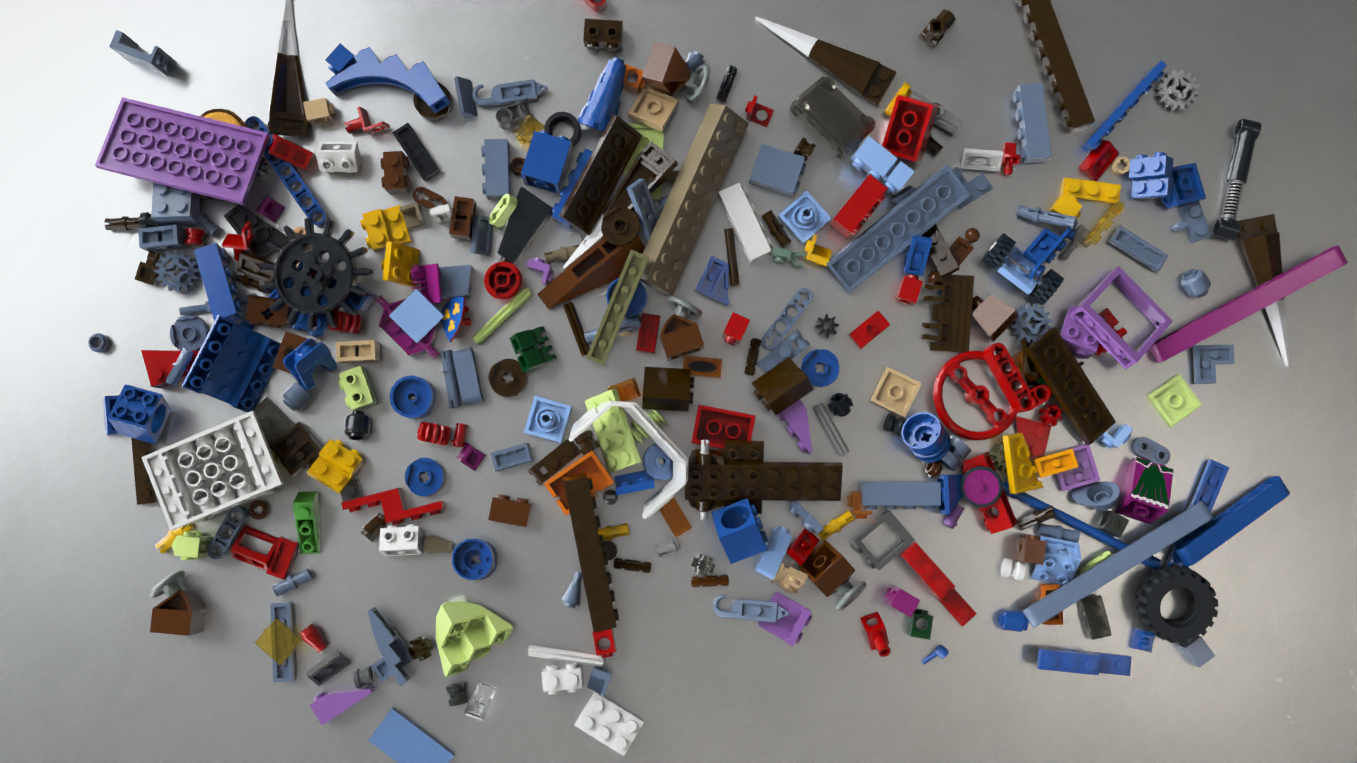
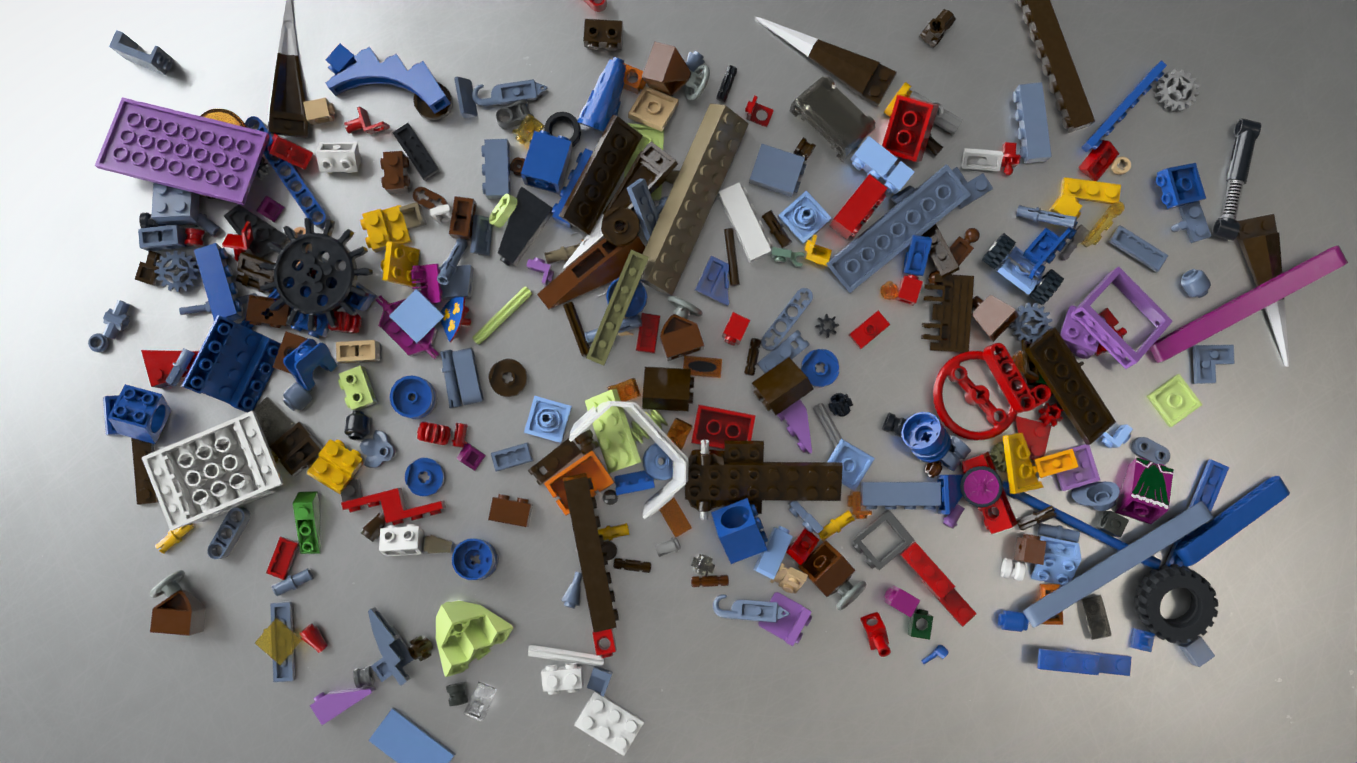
dark brown pin [104,216,141,231] -> none
sand blue tile [170,315,210,351] -> none
yellowish green brick [172,531,213,560] -> none
red tile [230,525,279,571] -> none
reddish brown plate [249,500,269,520] -> none
dark grey plate [306,650,351,686] -> none
red cone [484,261,522,299] -> none
dark green legs [509,326,557,373] -> none
tan plate [870,366,922,418] -> none
yellowish green axle [1077,551,1113,575] -> none
plate [1129,152,1173,200] -> none
none -> sand blue axle [103,300,130,339]
none -> sand blue plate [360,430,395,468]
none -> sand blue pin [437,238,468,285]
none -> clear orange bracket [667,418,692,450]
none -> light blue tile [827,439,875,491]
none -> clear orange plate [880,281,898,300]

